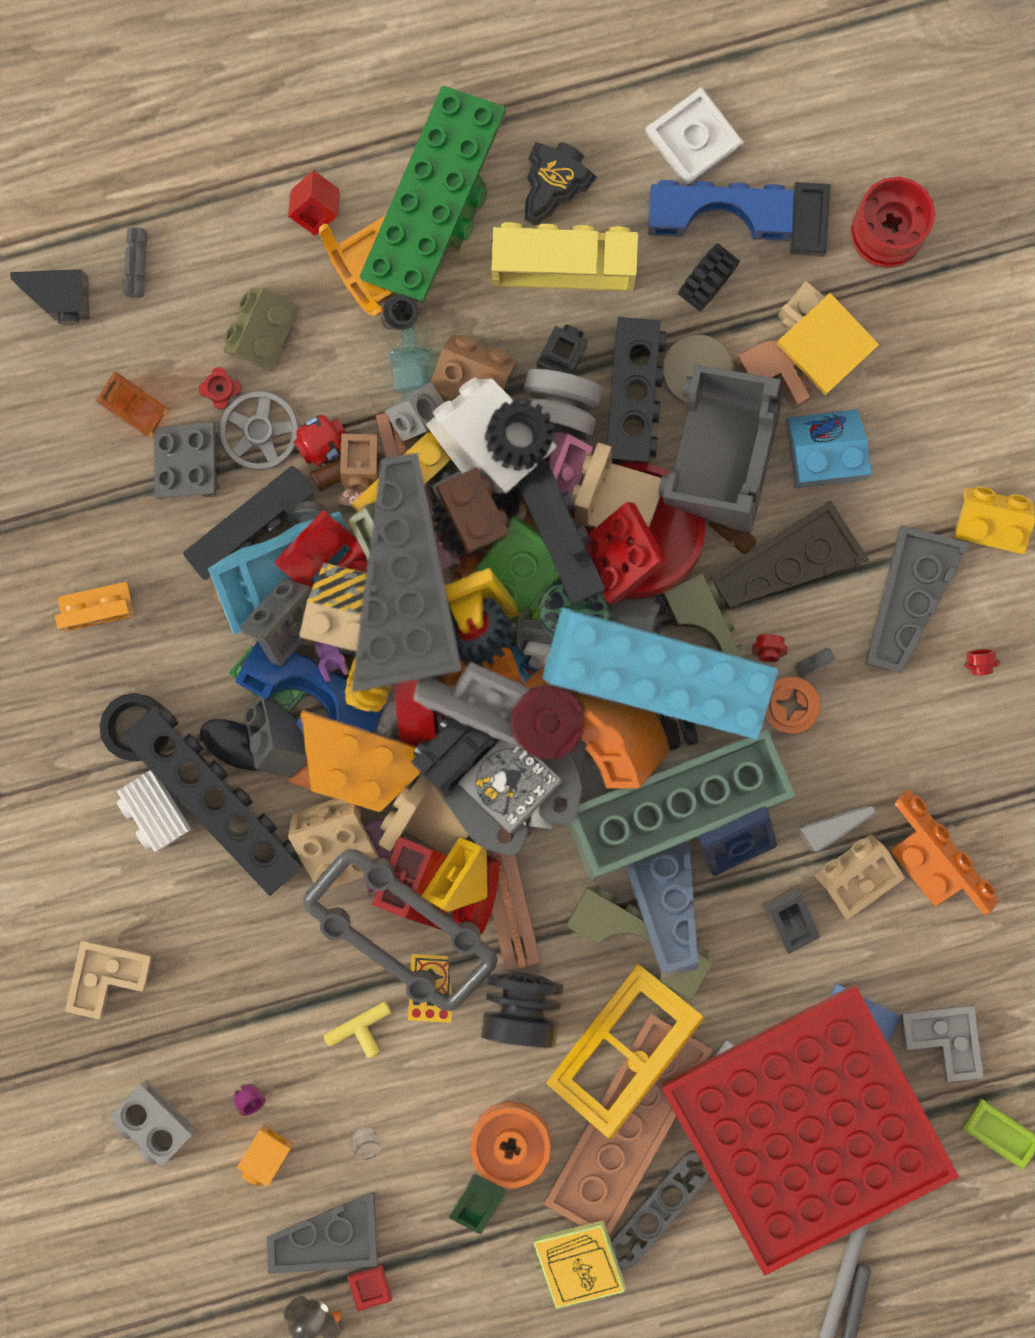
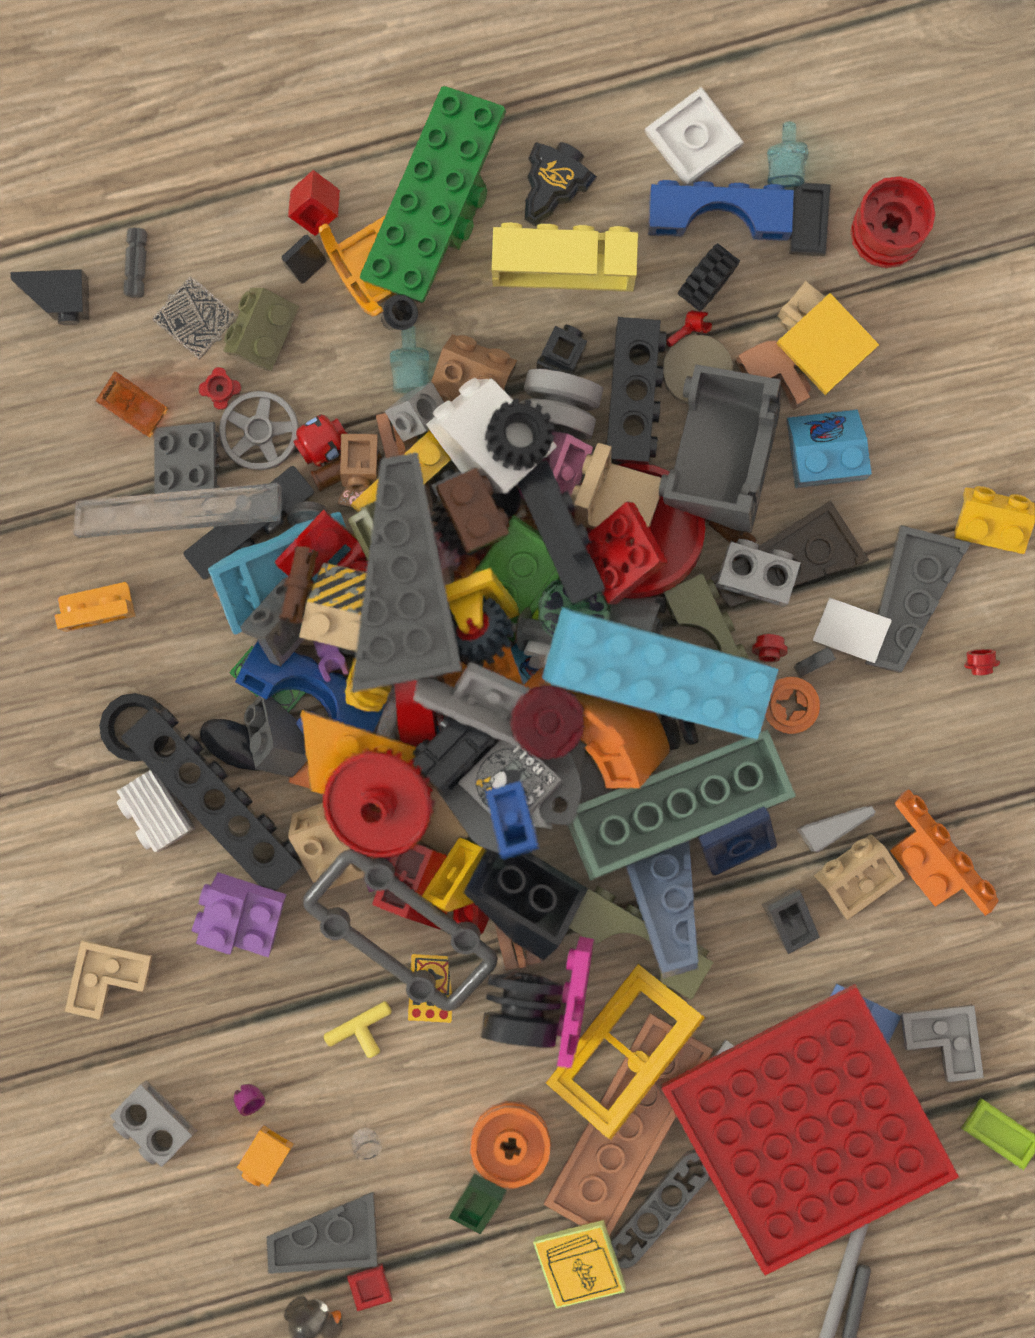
none -> clear tile [73,483,282,538]
none -> clear piece [152,276,238,360]
none -> medium lavender plate [192,872,286,957]
none -> reddish brown pin [279,546,318,624]
none -> black slope [281,234,327,284]
none -> red wheel [323,747,435,858]
none -> black slope [463,849,588,960]
none -> blue slope [485,781,538,859]
none -> dark pink wing [557,937,594,1068]
none -> red hand [666,310,712,347]
none -> light grey brick [716,539,800,607]
none -> clear light blue piece [767,121,809,187]
none -> white sticker [813,598,892,663]

